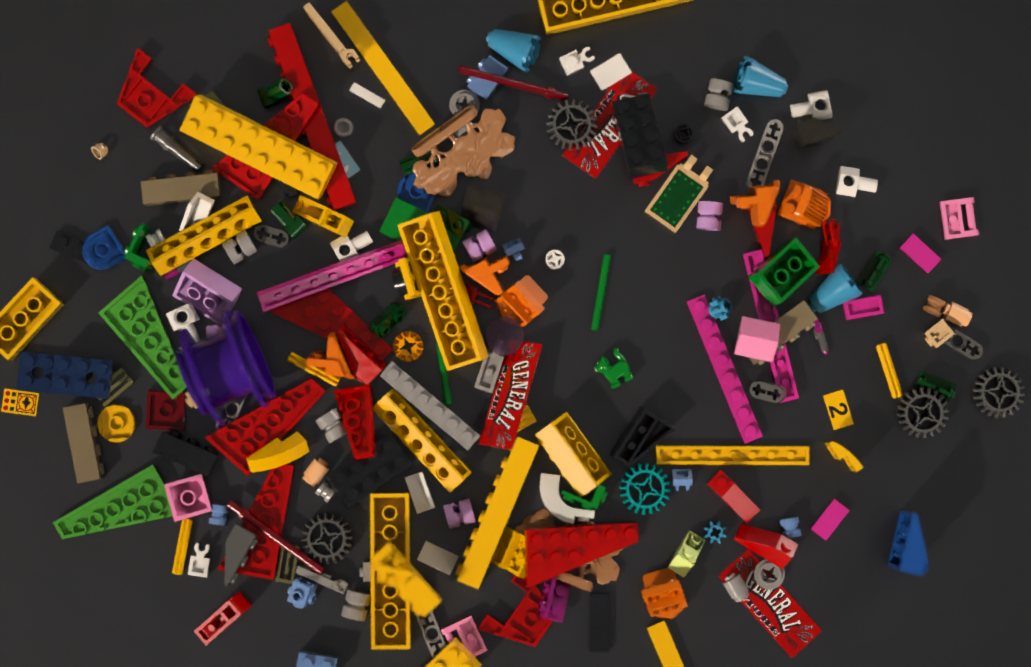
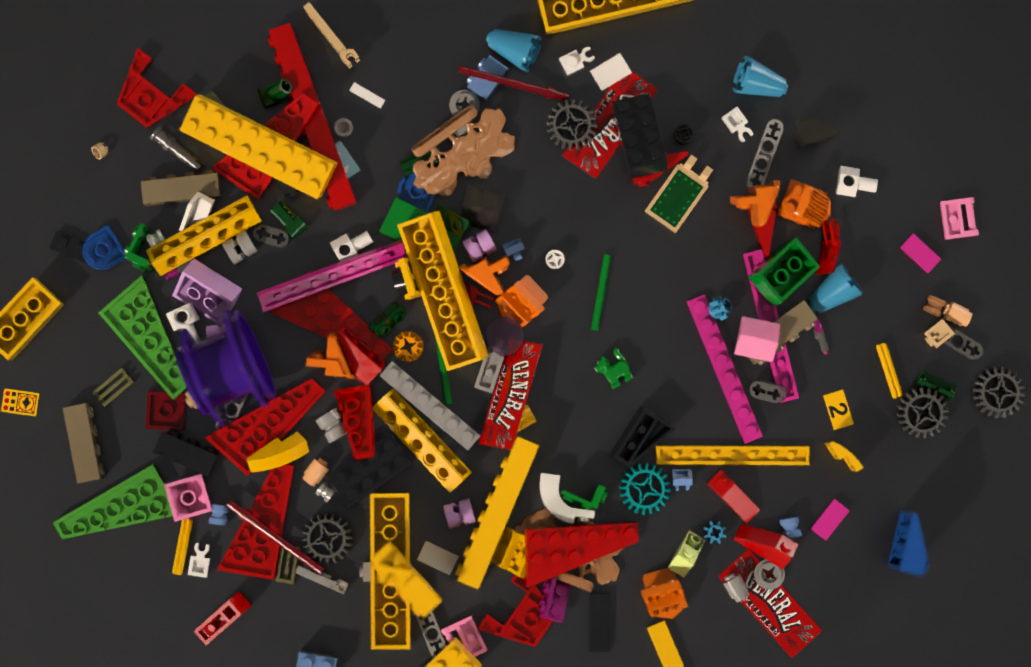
dark blue bracket [16,351,113,399] -> none
yellow tile [97,404,136,443] -> none
dark grey slope [224,523,258,586] -> none
yellow axle [287,352,341,386] -> none
medium blue brick [287,576,318,609] -> none
yellow slope [292,195,354,238] -> none
yellow tile [331,1,435,136] -> none
light grey wheel [341,589,371,622] -> none
white panel [405,471,435,514] -> none
yellow brick [535,412,612,498] -> none
lavender wheel [696,201,723,231] -> none
light grey wheel [704,78,734,111] -> none
white piece [790,90,832,122] -> none
dark pink tile [843,295,884,320] -> none
dark green hinge [856,250,893,293] -> none

